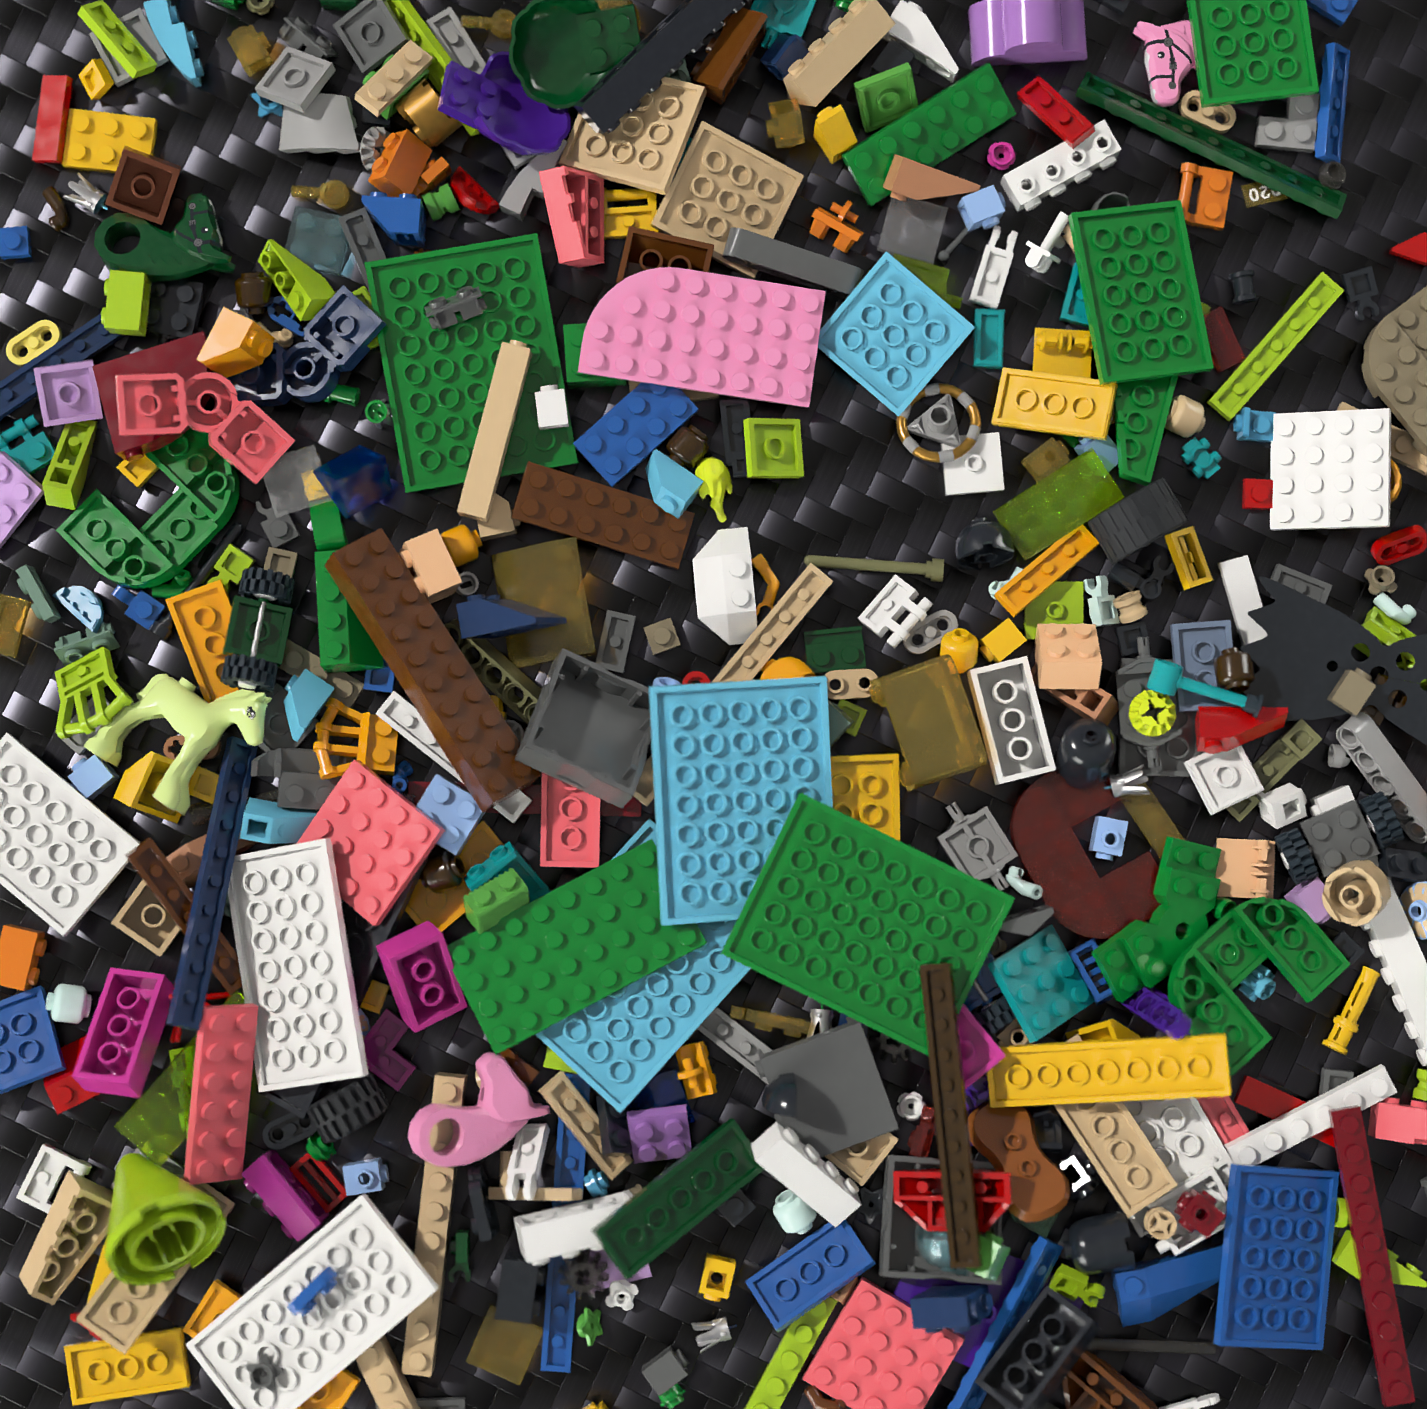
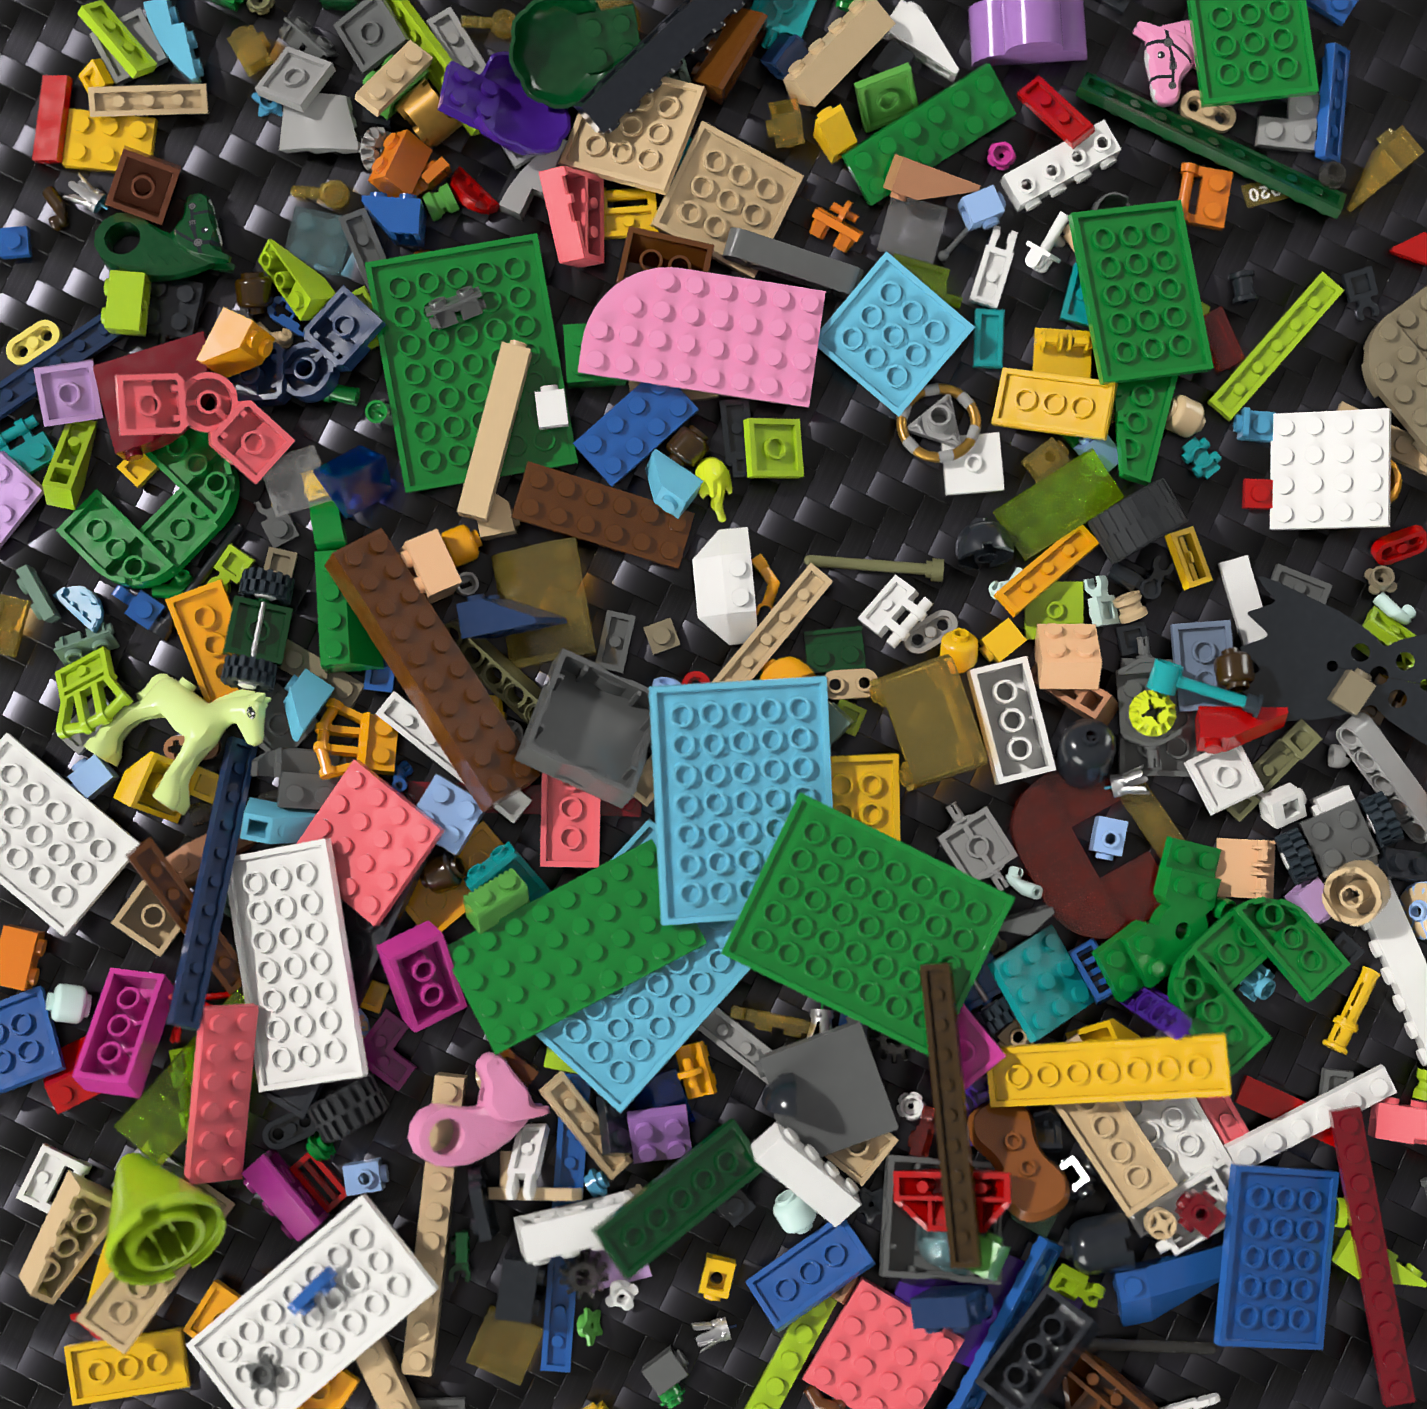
none -> tan plate [88,83,208,117]
none -> clear yellow slope [1347,125,1424,213]

